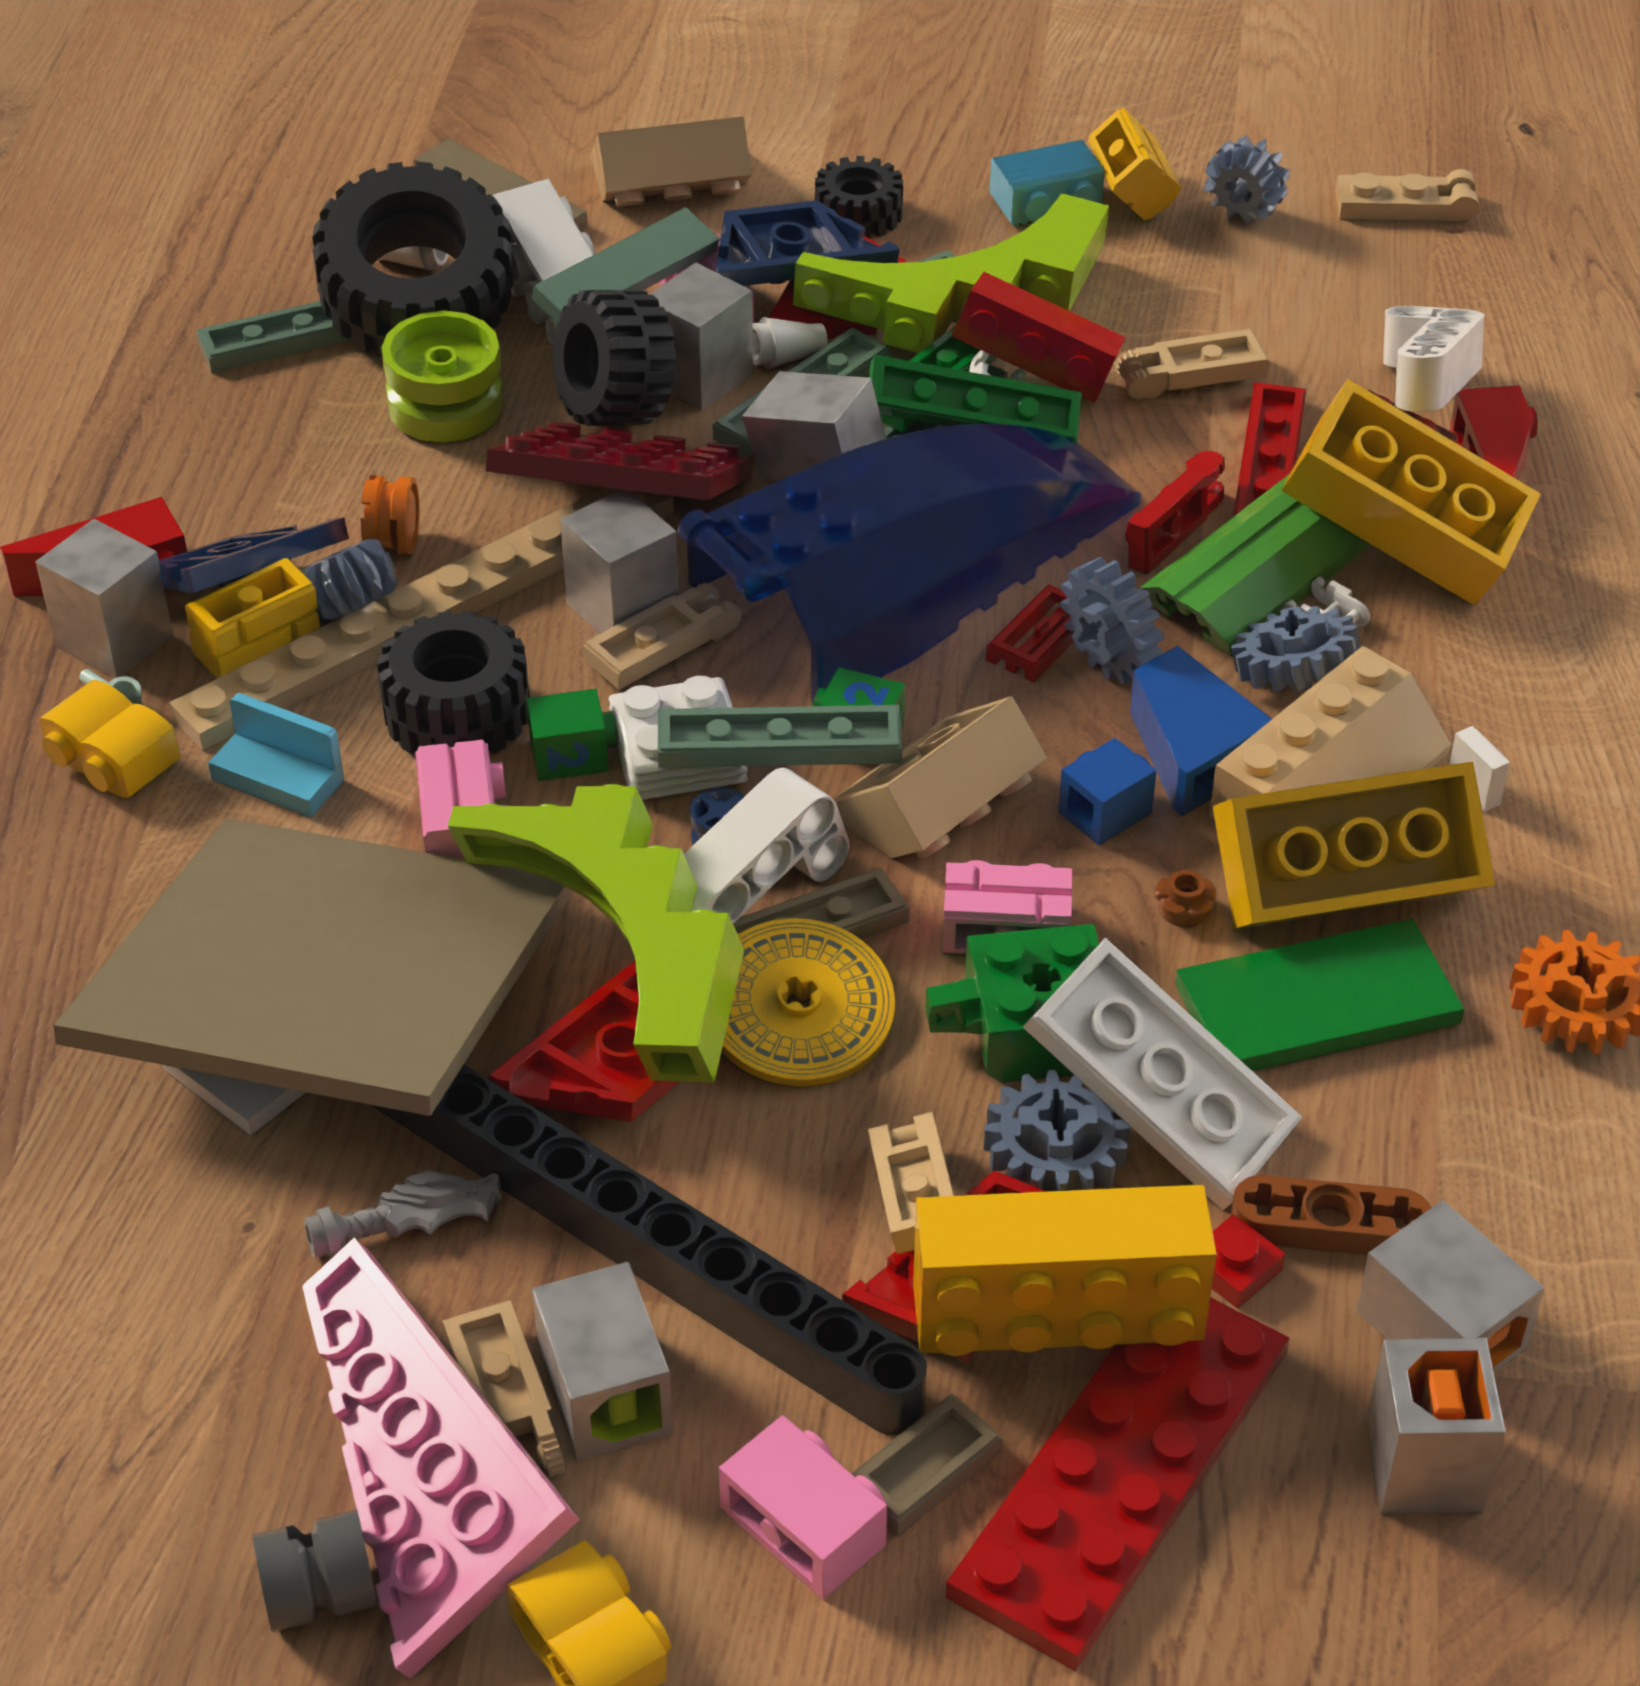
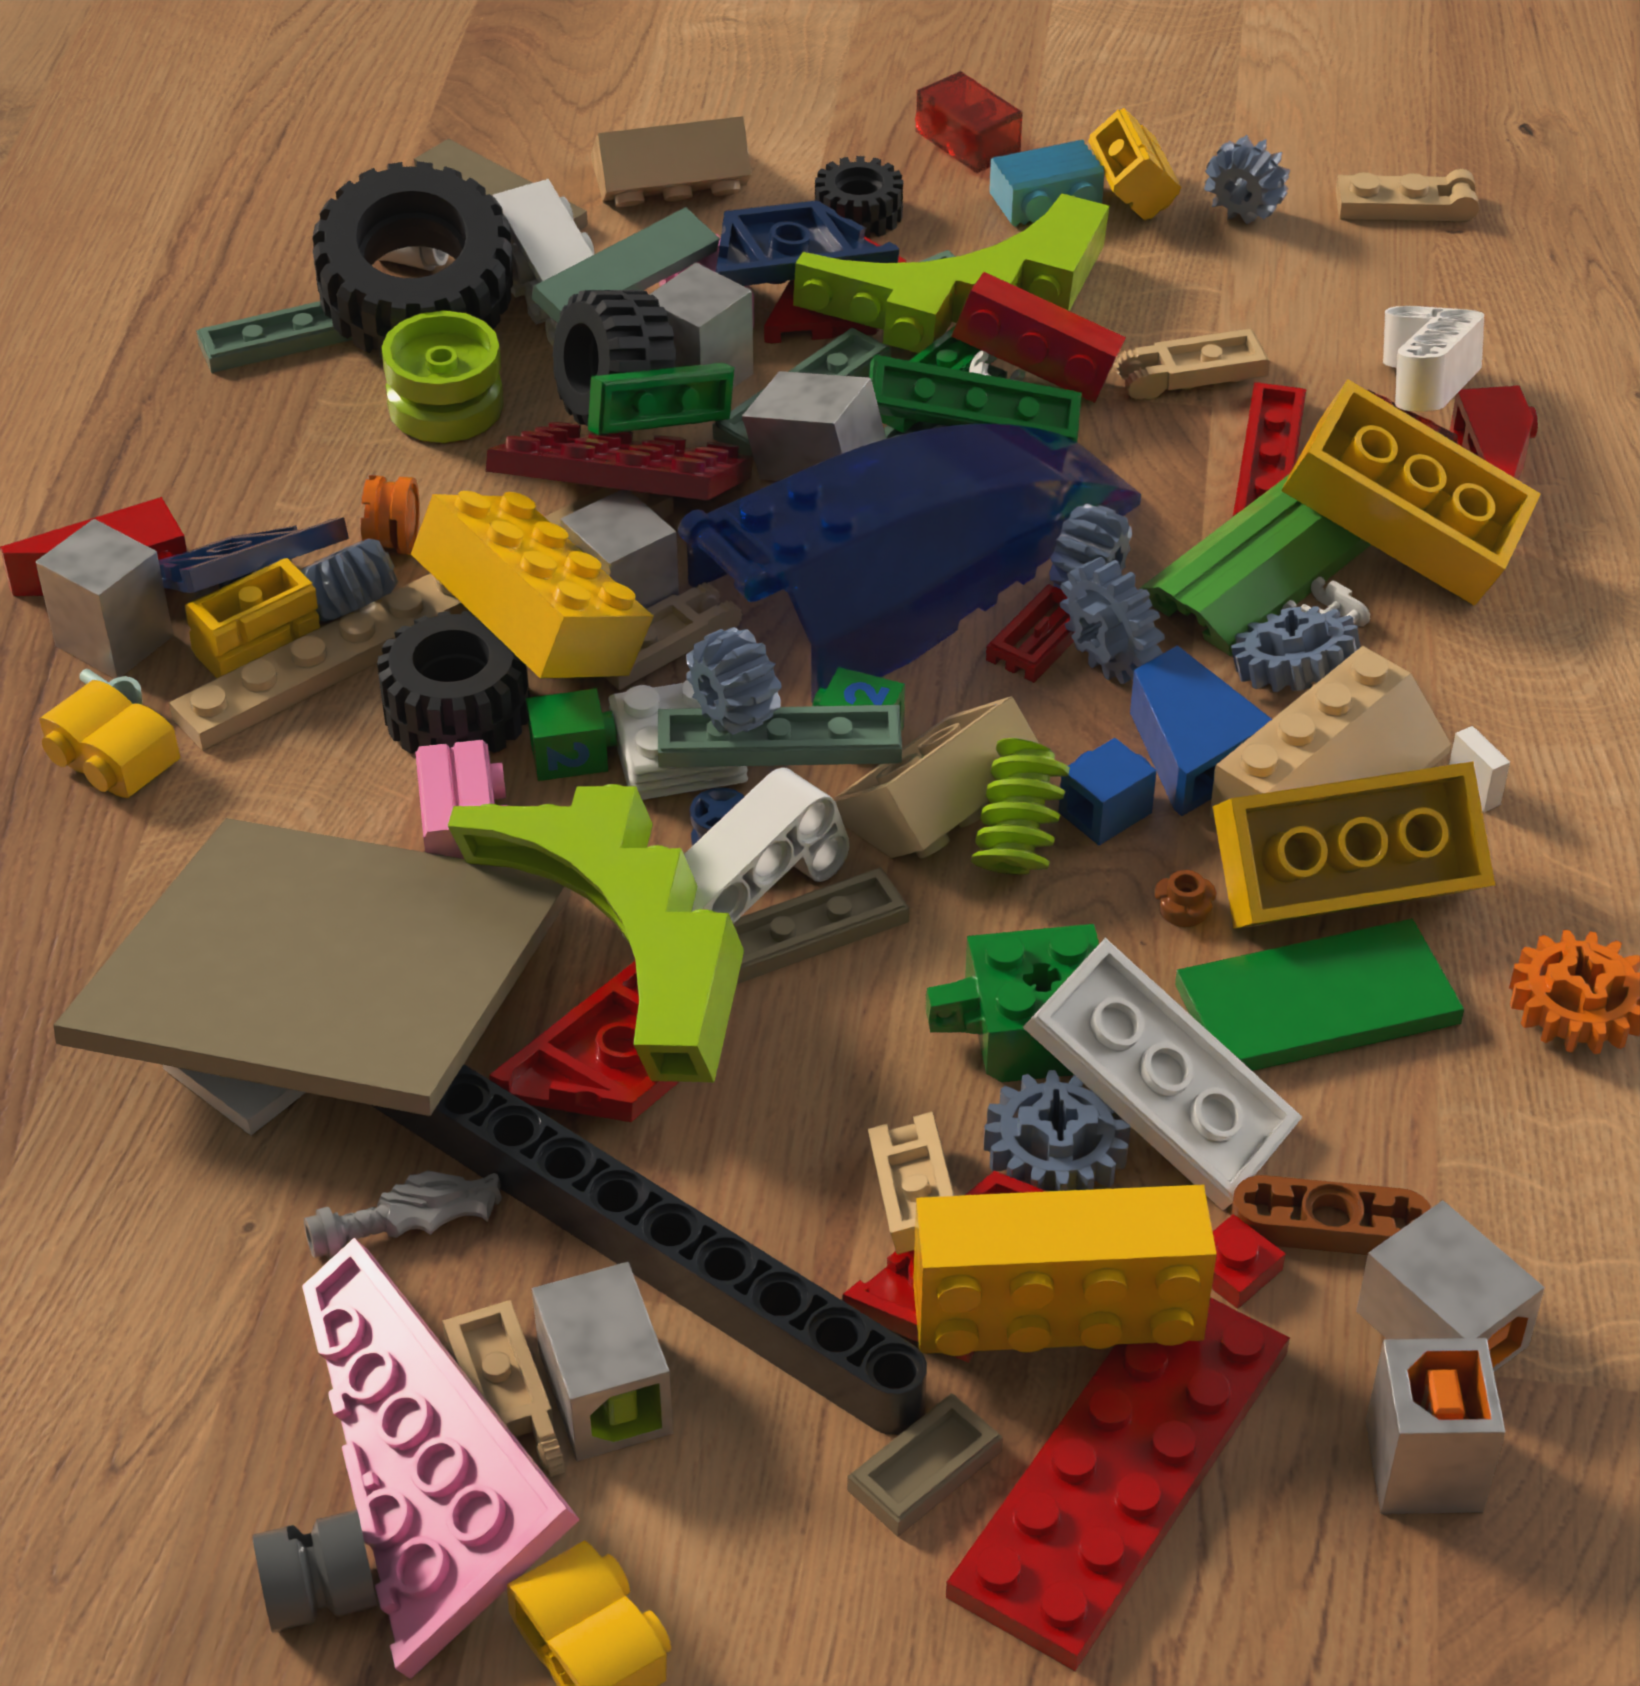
medium azure panel [208,693,344,818] -> none
bright pink brick [719,1415,887,1600] -> none
yellow piece [721,918,895,1087] -> none
white cone [752,317,827,369] -> none
bright pink brick [942,860,1072,954] -> none
red hinge [1125,450,1225,573] -> none
none -> yellow brick [411,490,654,678]
none -> green tile [588,363,735,435]
none -> sand blue gear [686,627,782,735]
none -> clear red brick [915,71,1023,173]
none -> lime piece [971,738,1070,875]
none -> sand blue gear [1049,504,1132,590]

